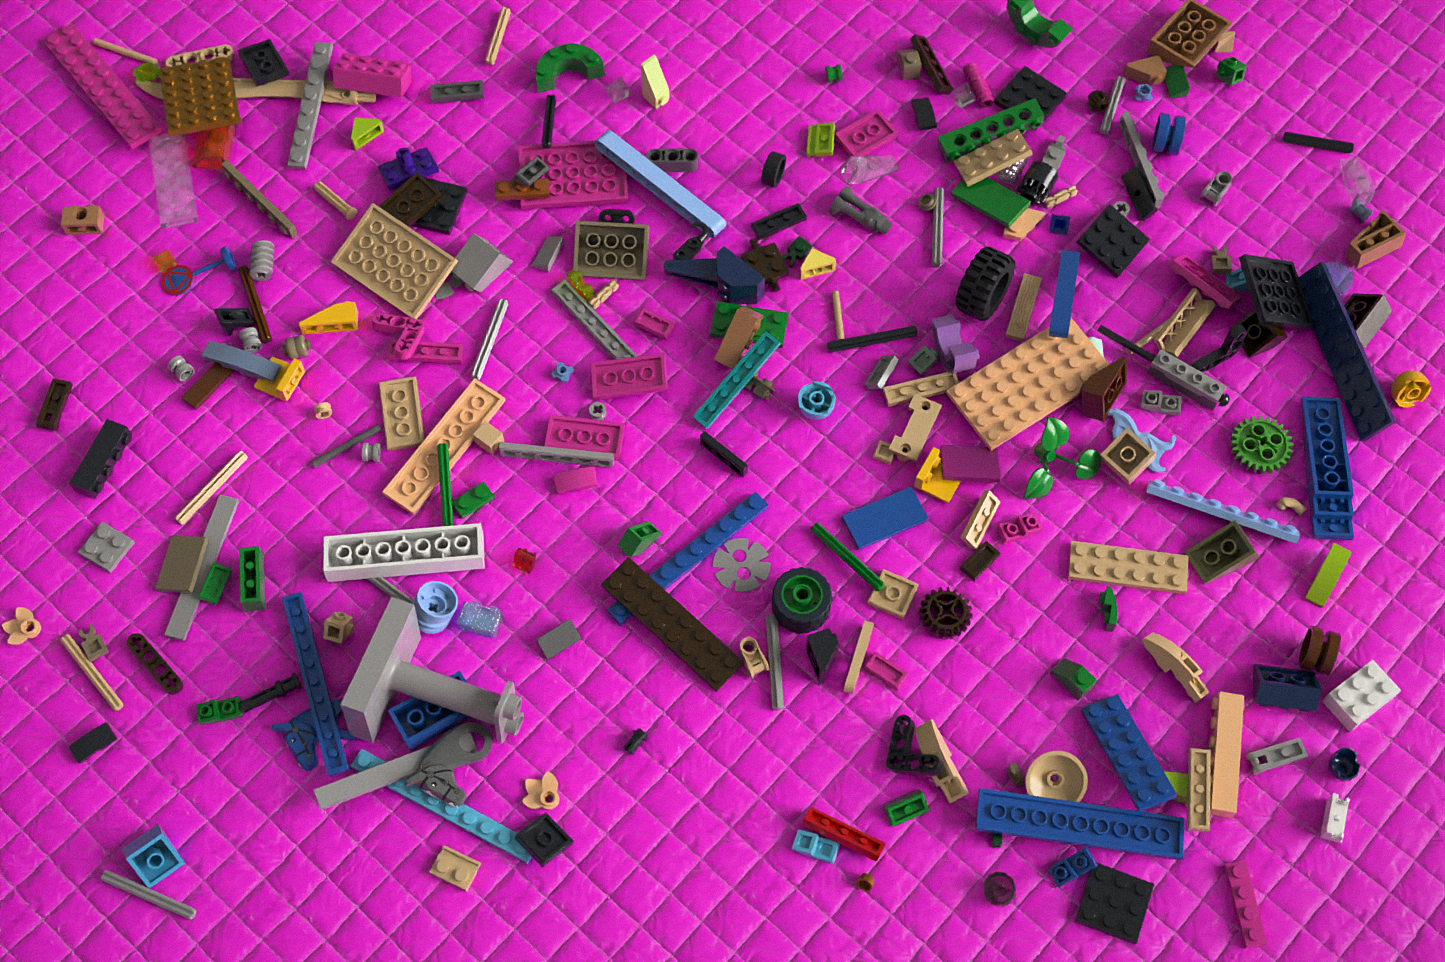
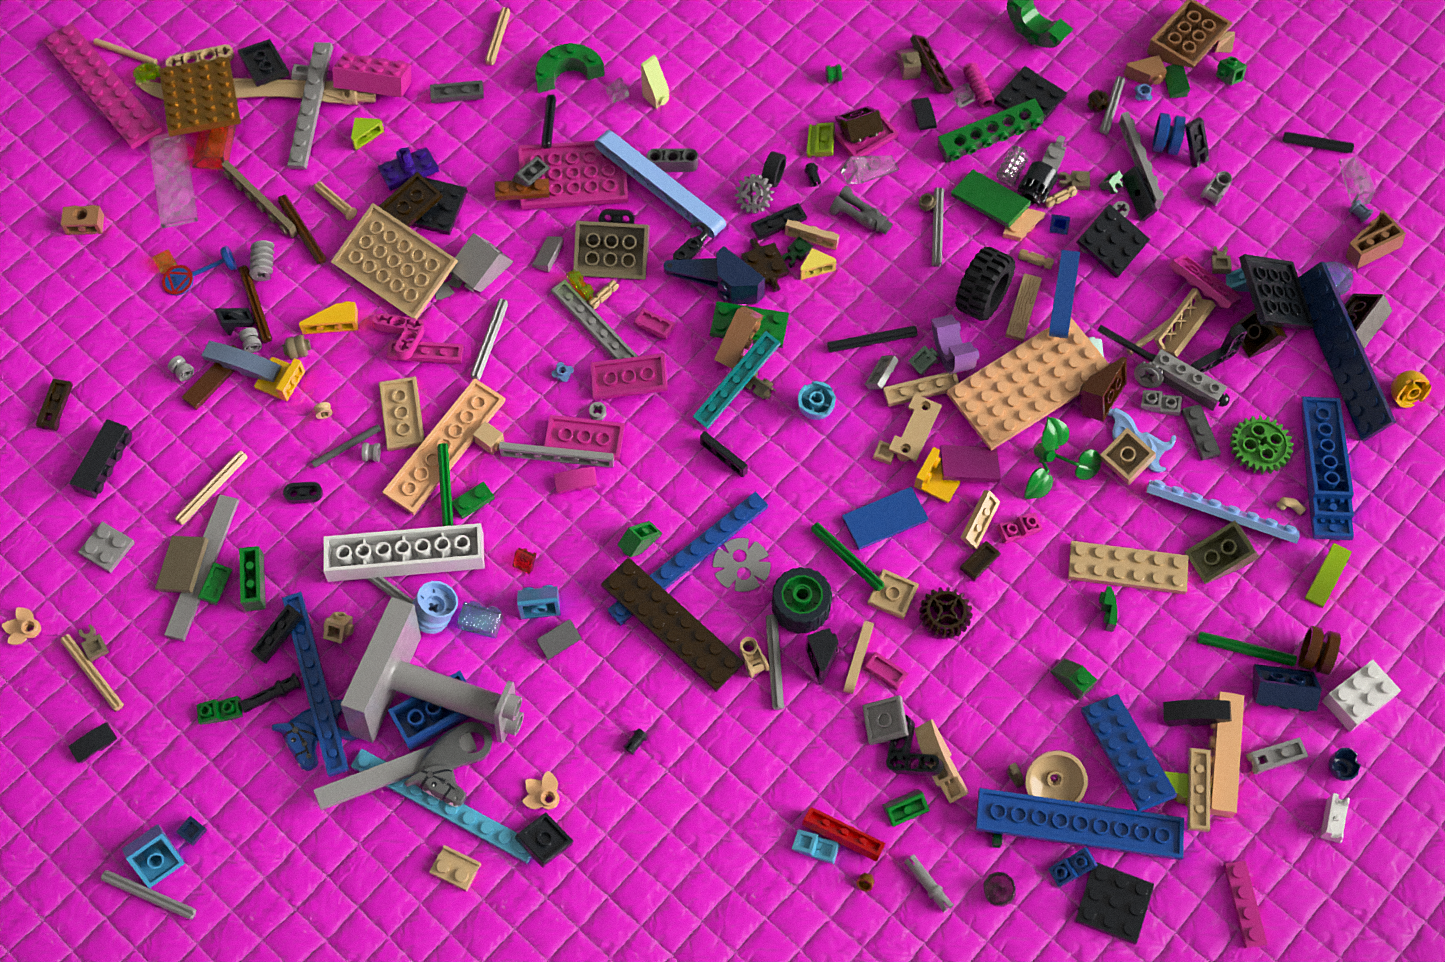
dark brown beam [127,633,183,694] -> none
tan bar [832,291,845,340] -> none
tan plate [954,129,1033,186] -> none
tan slope [1141,632,1209,702] -> none
none -> dark blue plate [176,816,207,846]
none -> black tile [251,604,304,664]
none -> reddish brown axle [278,195,326,265]
none -> black plate [283,482,323,504]
none -> light grey plate [291,64,309,80]
none -> dark azure slope [517,585,561,620]
none -> light grey gear [735,174,774,214]
none -> plate [785,220,839,250]
none -> black pin [804,163,821,187]
none -> dark brown slope [835,106,884,143]
none -> light grey tile [862,695,909,745]
none -> light grey pin [904,854,954,913]
none -> tan axle [1018,249,1054,269]
none -> dark tan plate [1058,171,1090,190]
none -> tile [1098,171,1124,194]
none -> light grey gear [1134,361,1164,388]
none -> black slope [1163,699,1232,727]
none -> dark grey plate [1181,404,1221,461]
none -> black hinge [1185,117,1209,168]
none -> green axle [1197,631,1297,666]

